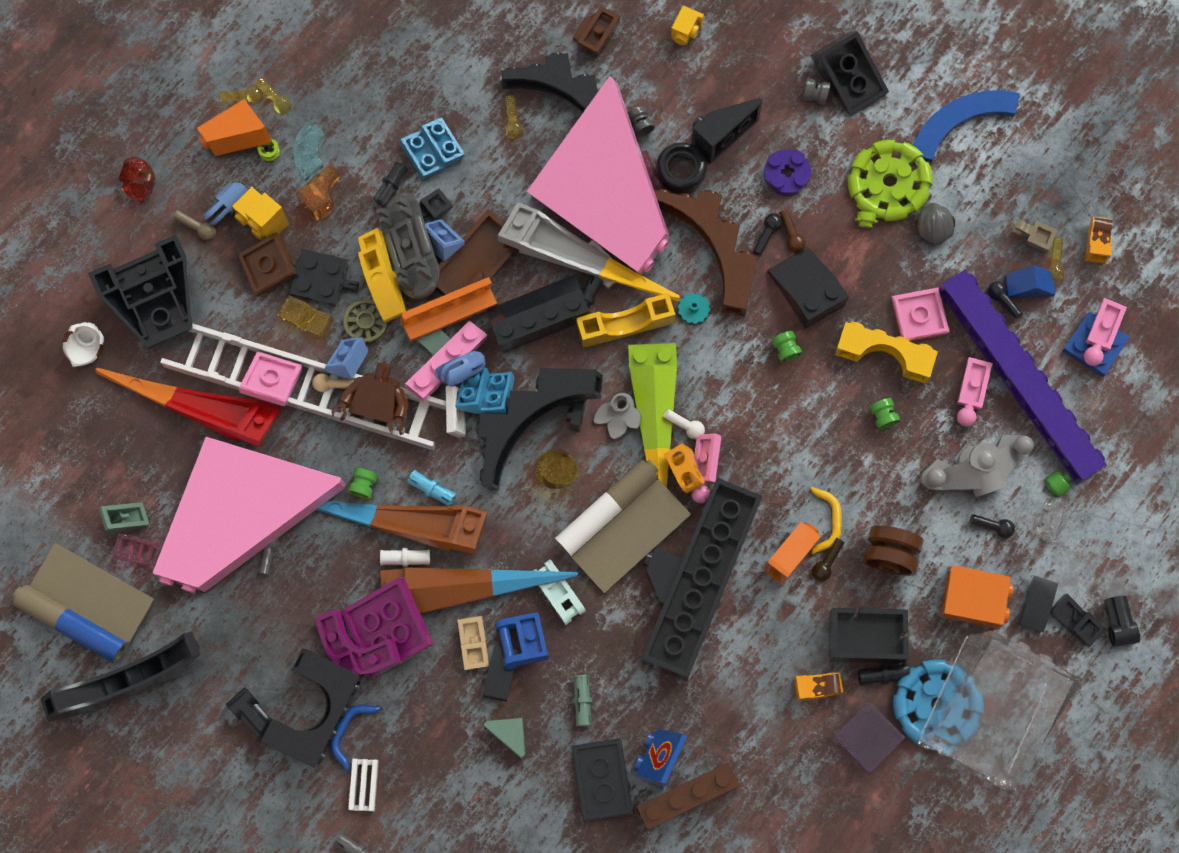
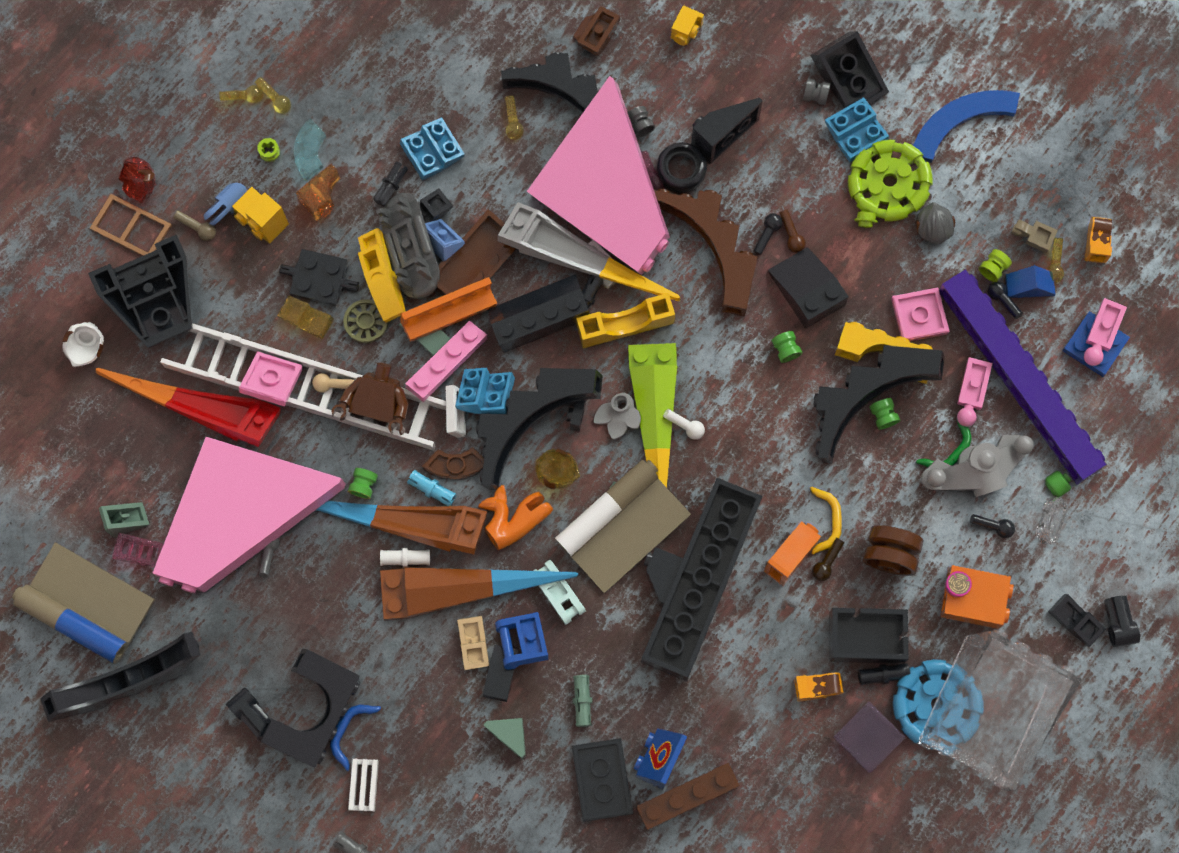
orange slope [197,99,272,156] -> none
reddish brown tile [238,232,297,297] -> none
magenta plate [315,609,401,674] -> none
medium blue slope [324,337,368,379] -> none
magenta plate [341,577,434,678] -> none
medium blue arm [434,351,486,387] -> none
light orange leg [664,443,704,494] -> none
teal piece [678,293,710,325] -> none
bright pink plate [691,433,721,504] -> none
dark purple plate [764,149,811,196] -> none
black slope [1019,575,1058,633] -> none
none -> medium nougat window [90,194,172,256]
none -> reddish brown tile [422,447,484,480]
none -> orange piece [478,485,553,550]
none -> black arch [813,345,945,464]
none -> dark azure slope [825,98,889,162]
none -> green animal [916,420,972,467]
none -> tile [945,571,972,597]
none -> lime wheel [978,249,1012,282]

